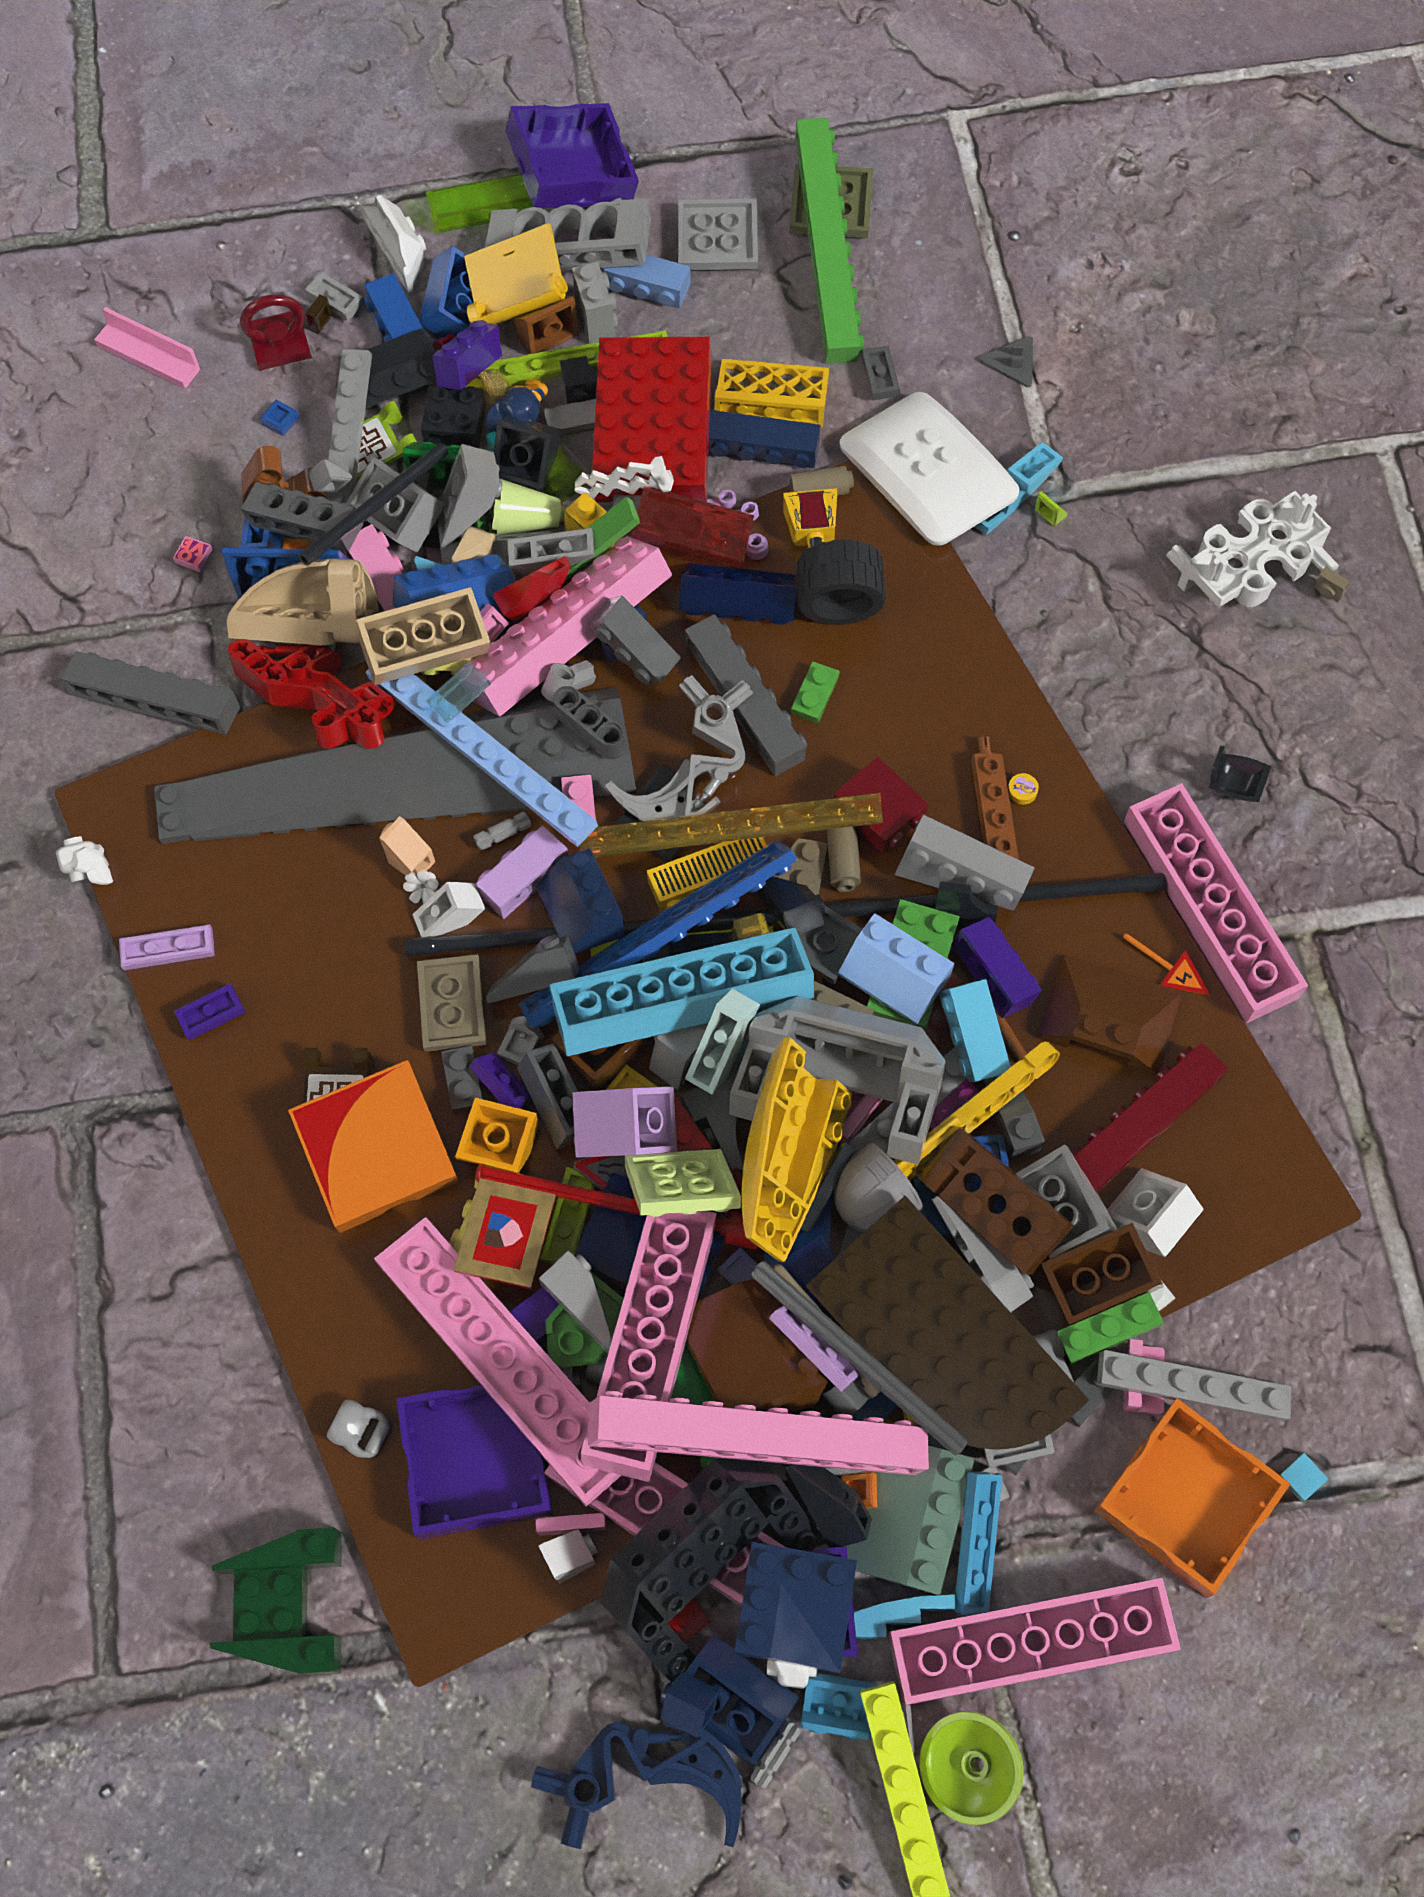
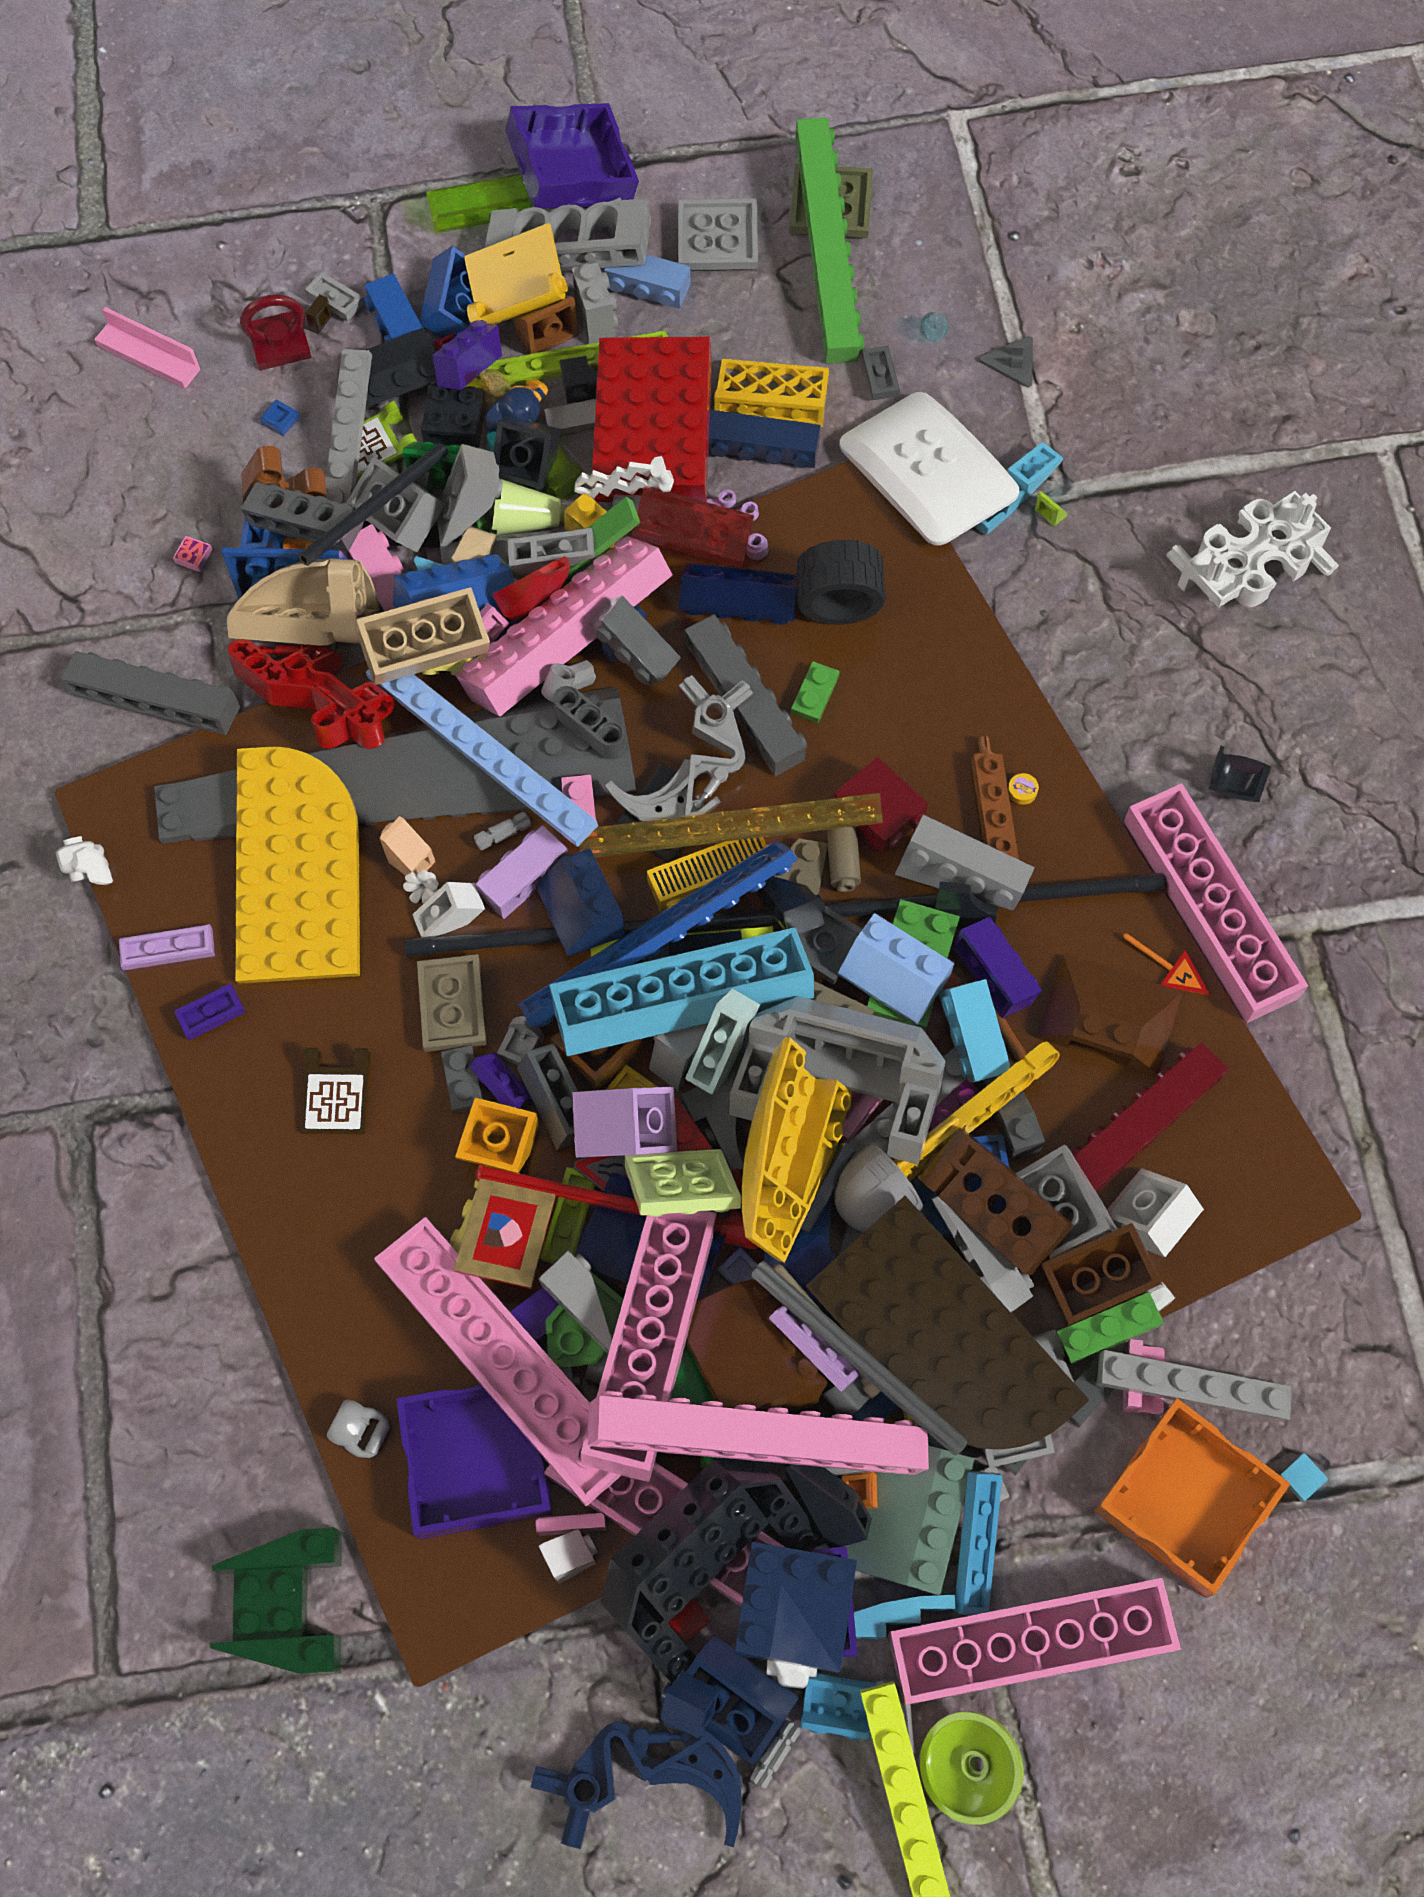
orange tile [288,1060,459,1233] -> none
light grey slope [308,459,352,493] -> none
white wedge [359,195,426,293] -> none
clear light blue tile [426,661,491,724] -> none
dark grey slope [486,935,580,1003] -> none
clear yellow slope [731,913,769,942] -> none
torso [783,488,837,548] -> none
dark tan brick [789,466,854,496] -> none
dark tan plate [1314,566,1350,602] -> none
none -> yellow plate [236,747,360,984]
none -> clear light blue tile [920,312,948,342]

